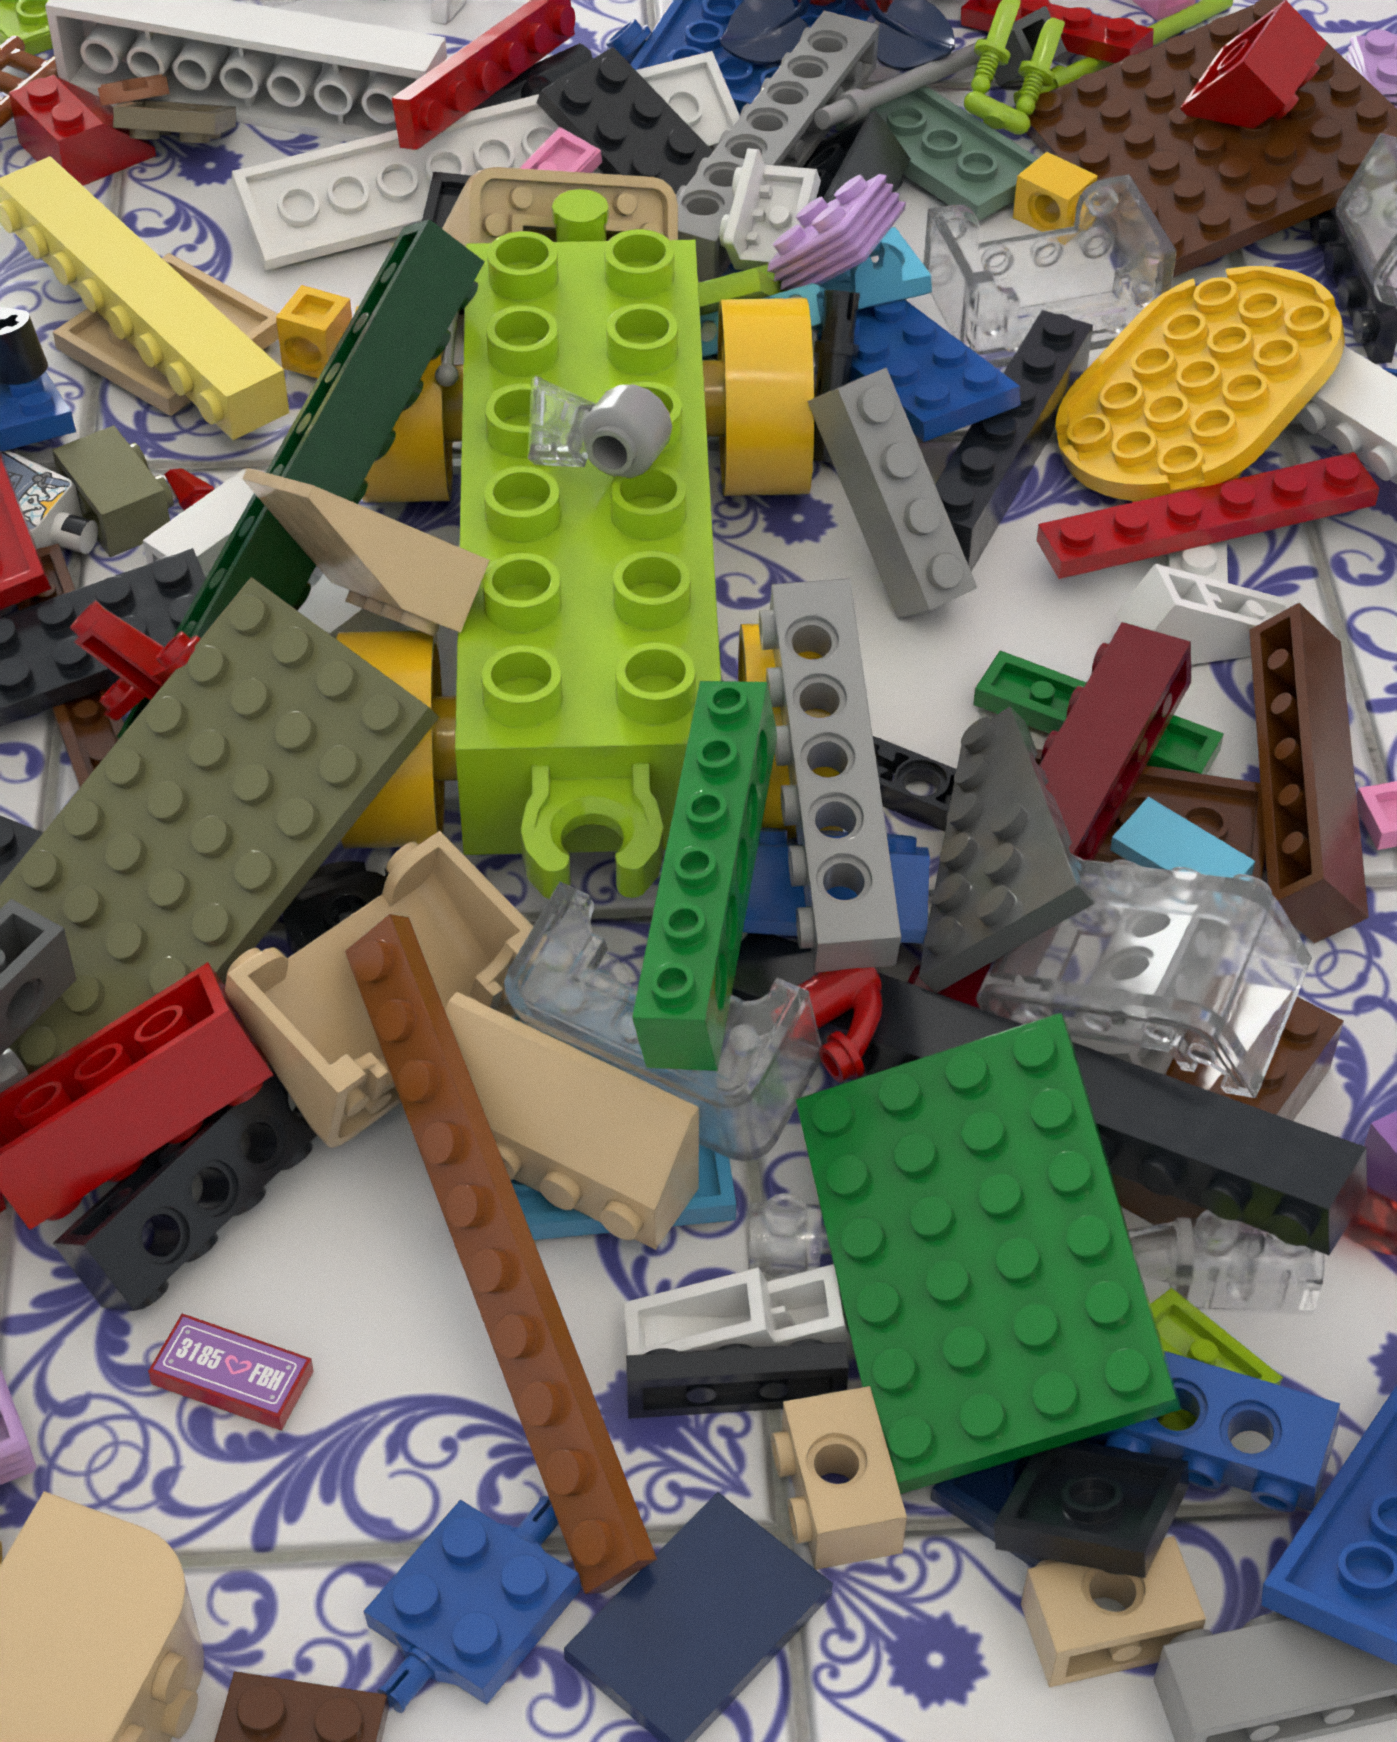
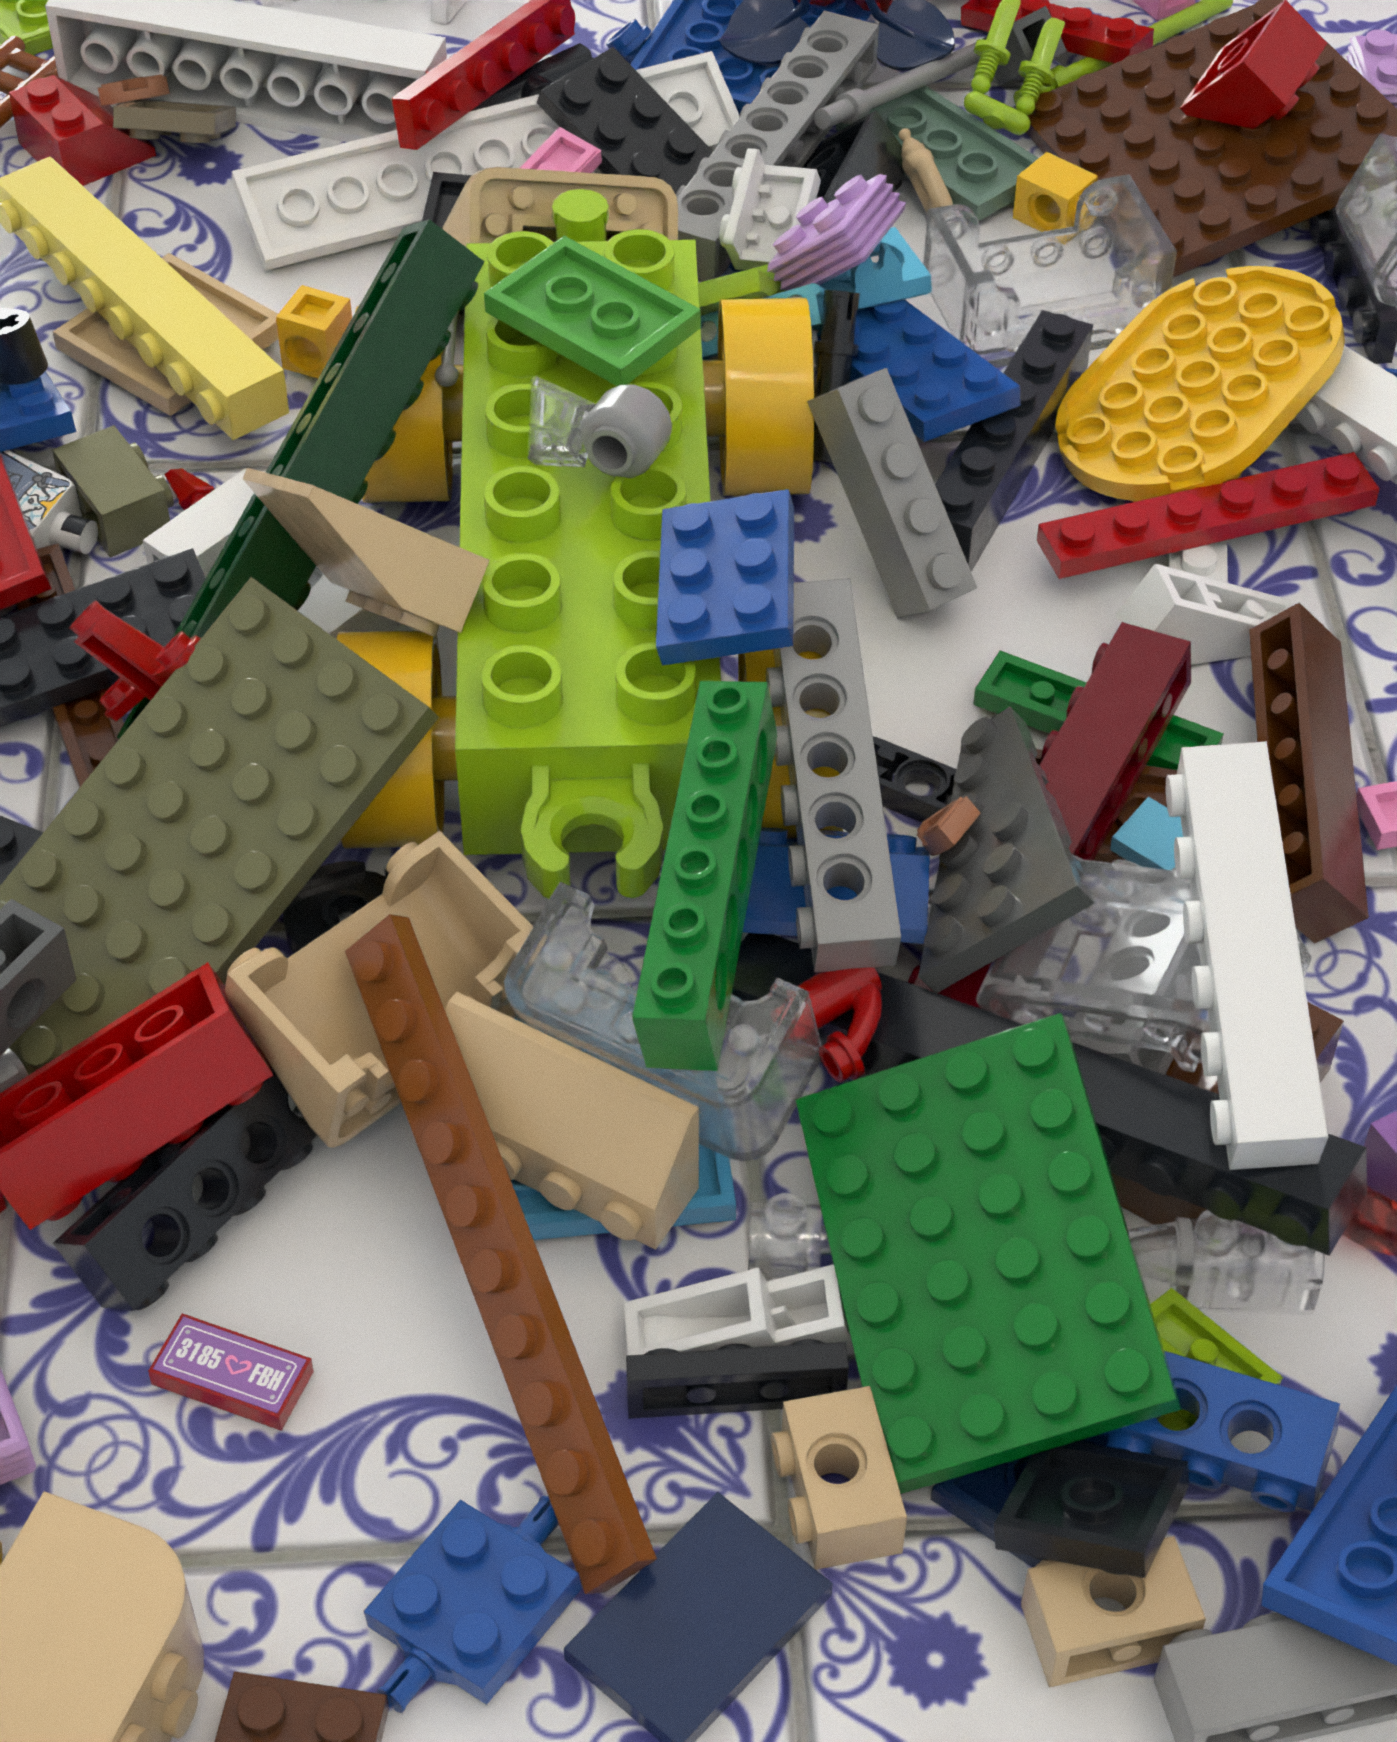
none -> bright green plate [484,236,701,386]
none -> blue plate [656,489,794,666]
none -> tan piece [898,128,955,223]
none -> nougat tile [917,796,981,856]
none -> white brick [1166,741,1328,1170]

